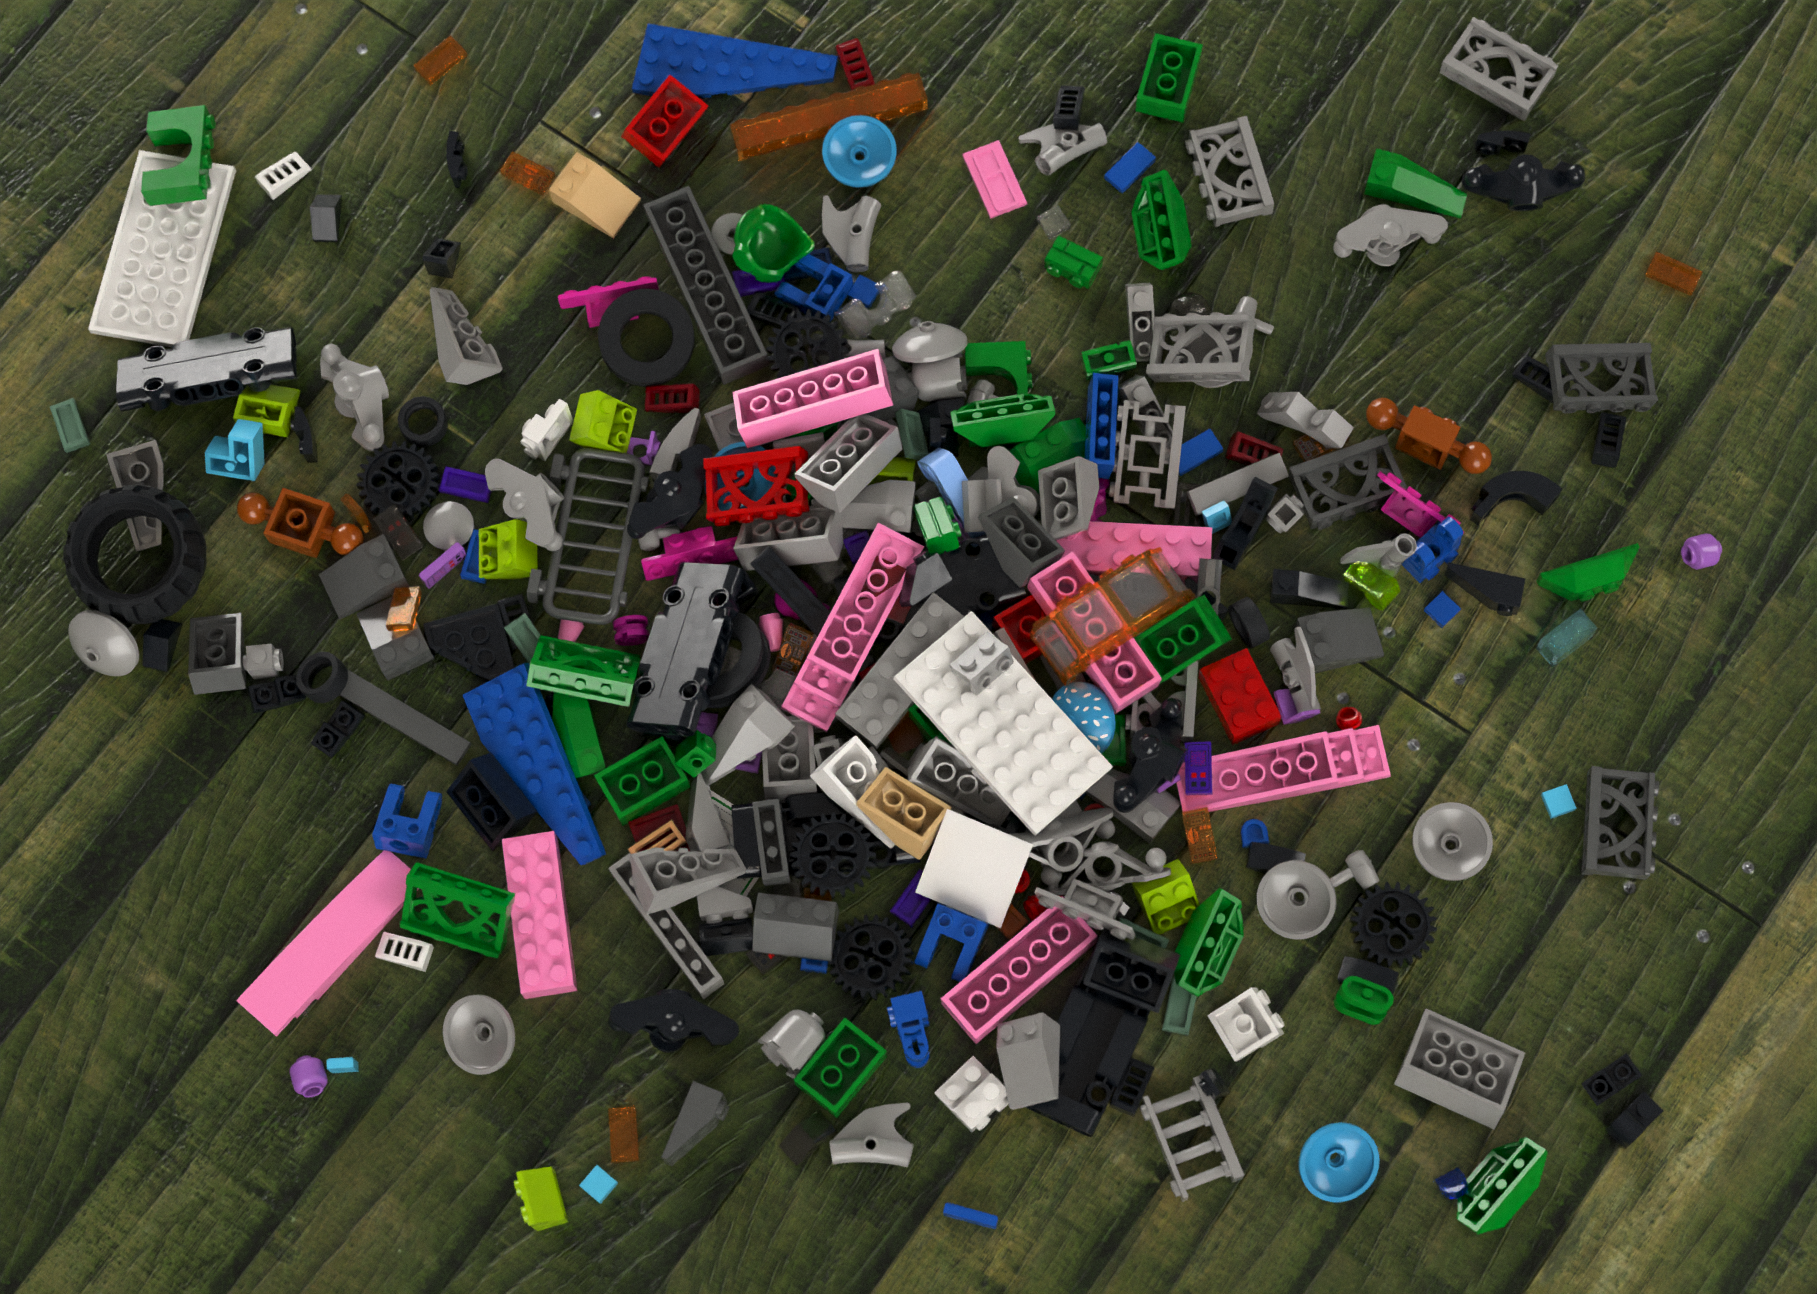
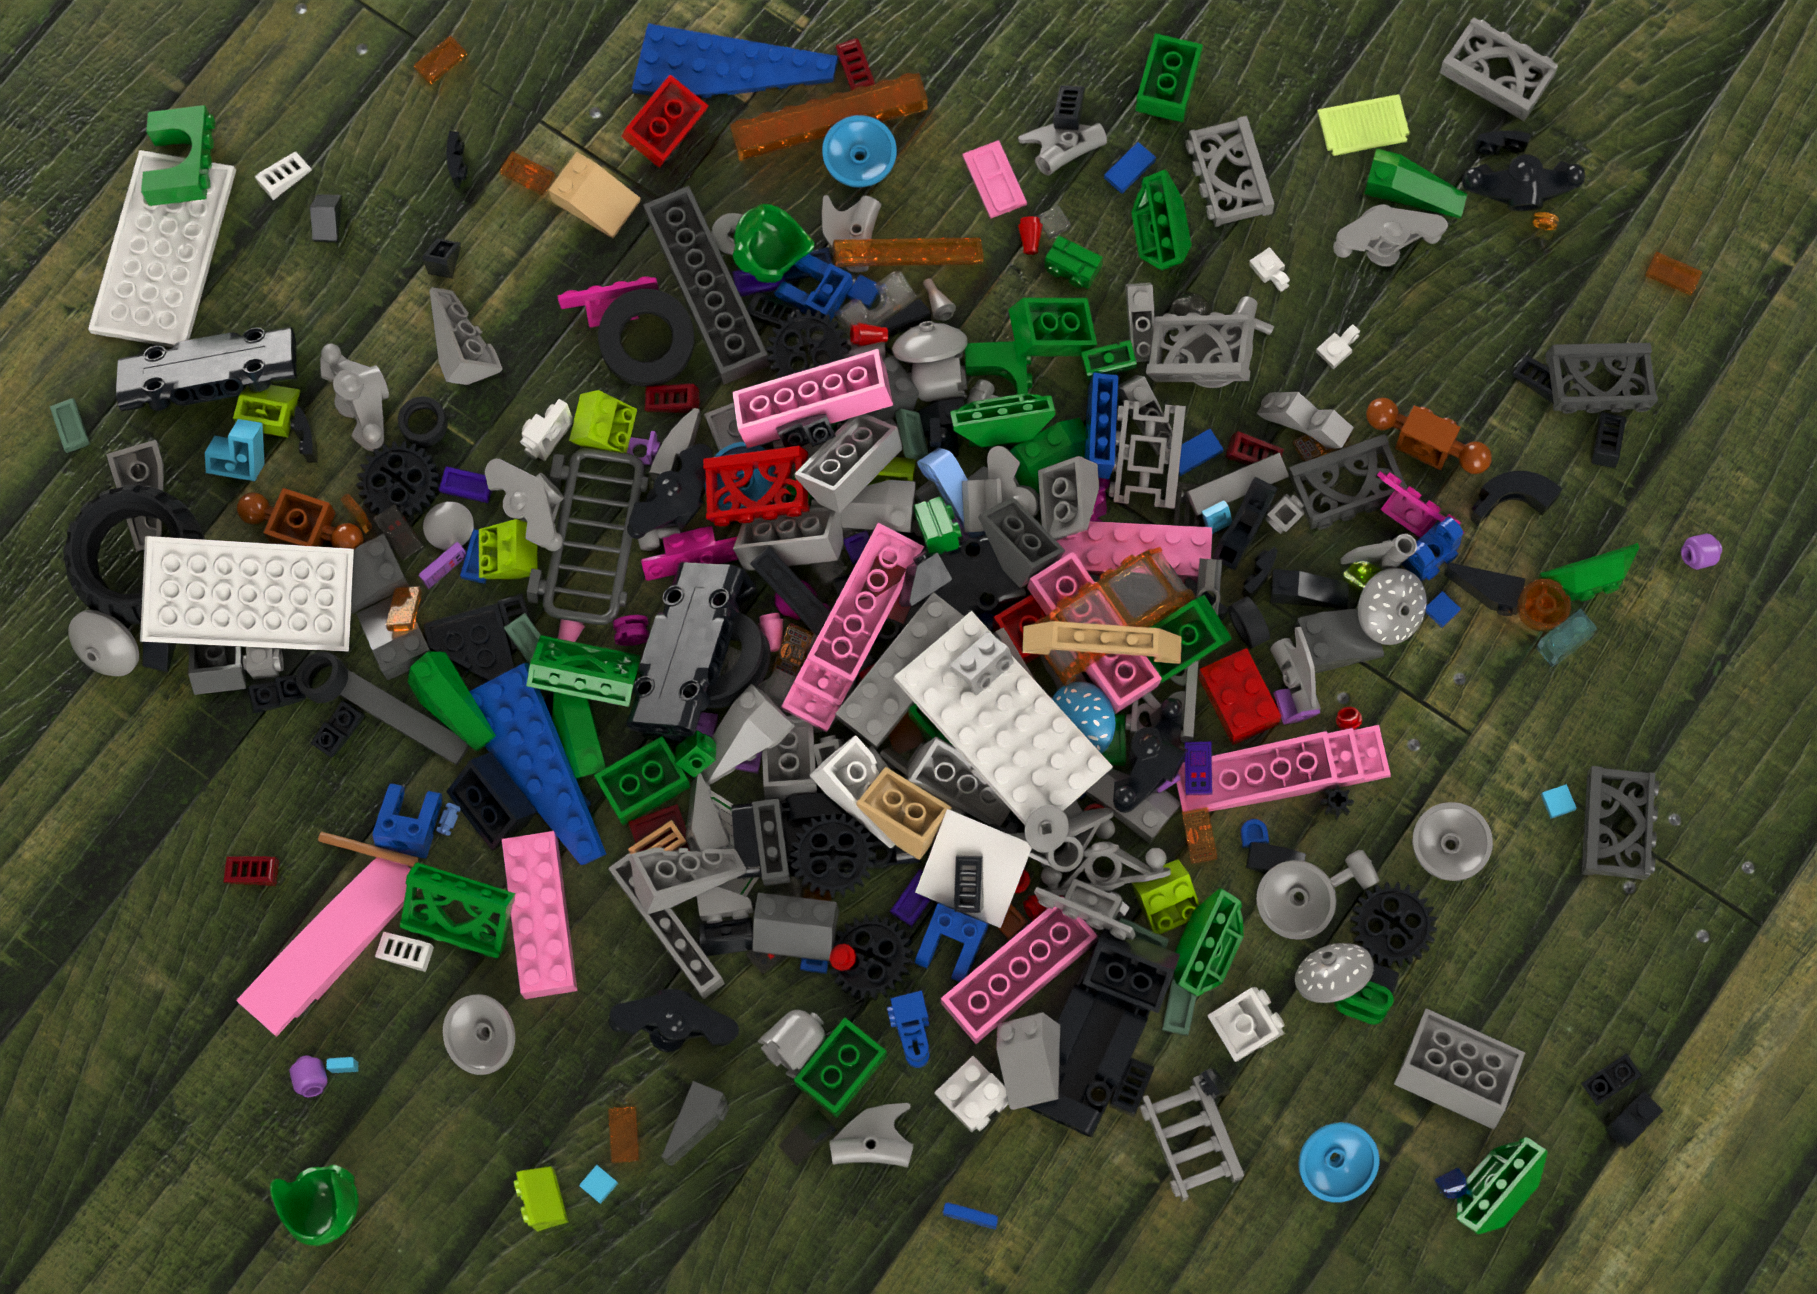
none -> white plate [140,536,354,651]
none -> dark red slope [223,856,279,886]
none -> green piece [270,1165,359,1246]
none -> medium nougat bar [318,832,418,867]
none -> green wedge [408,651,496,751]
none -> medium blue piece [436,803,461,836]
none -> black slope [776,414,836,448]
none -> red plate [829,944,856,971]
none -> clear orange plate [832,238,984,267]
none -> red cone [850,322,888,347]
none -> black slope [880,298,931,338]
none -> light grey cone [923,278,956,321]
none -> black slope [954,856,984,913]
none -> green brick [1008,298,1097,356]
none -> red cone [1018,217,1043,255]
none -> tan slope [1022,621,1182,664]
none -> light grey piece [1025,805,1069,852]
none -> black slope [1242,547,1278,599]
none -> white plate [1249,247,1290,292]
none -> light grey dish [1295,943,1374,1003]
none -> white plate [1316,325,1360,369]
none -> yellowish green window [1317,94,1410,156]
none -> black gear [1320,785,1354,820]
none -> light grey dish [1358,568,1427,645]
none -> clear orange cylinder [1517,579,1571,632]
none -> clear orange tile [1532,212,1559,230]

